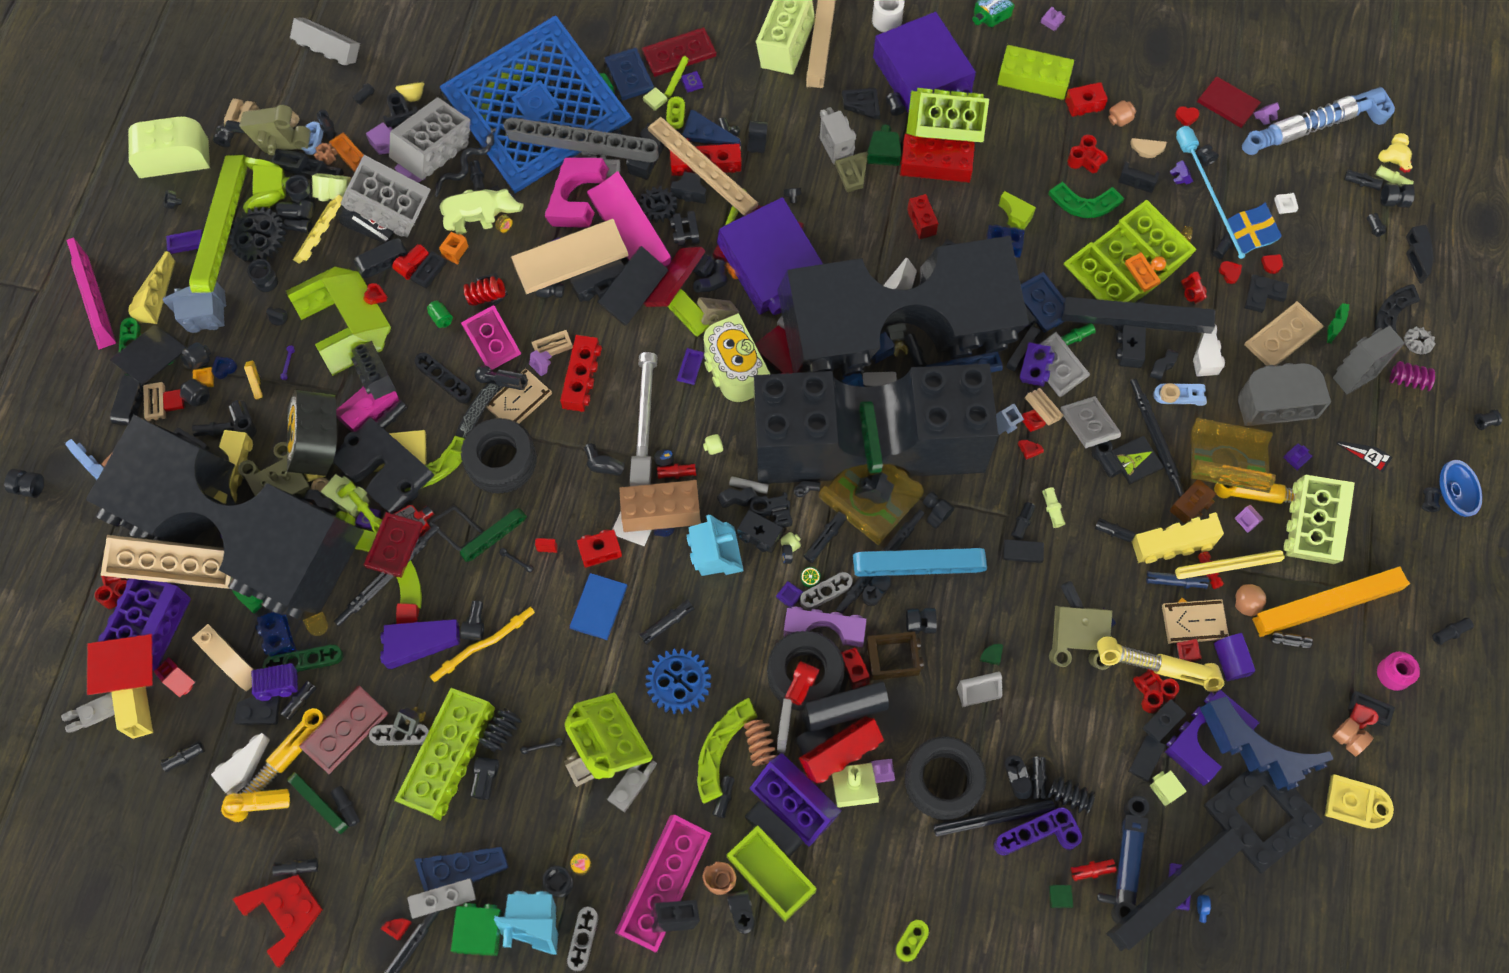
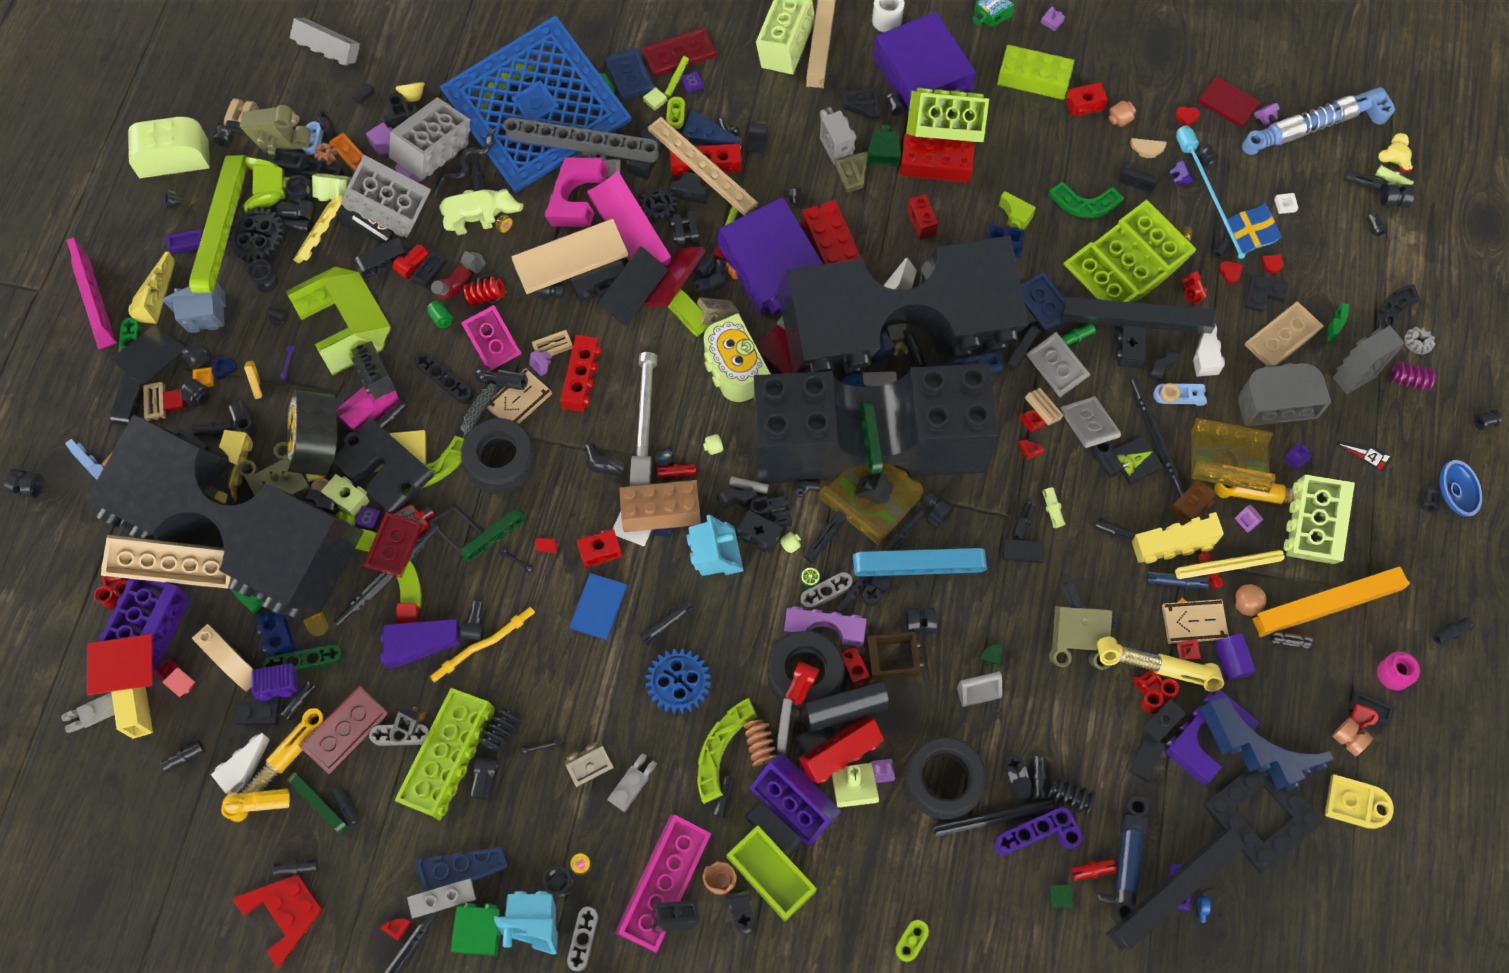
lime piece [337,482,382,534] -> none
red tile [363,283,387,305] -> none
orange brick [439,232,469,265] -> none
lime plate [565,693,653,779] -> none
dark purple tile [676,348,705,385] -> none
dark purple tile [776,581,803,608] -> none
black tile [782,544,793,564] -> none
sand blue brick [996,404,1024,435] -> none
dark purple brick [1020,342,1055,387] -> none
red piece [1067,135,1108,173] -> none
orange plate [1125,252,1166,292] -> none
yellowish green brick [1150,771,1187,806] -> none
black slope [1406,225,1433,283] -> none
none -> piece [431,250,486,300]
none -> red piece [801,200,861,264]

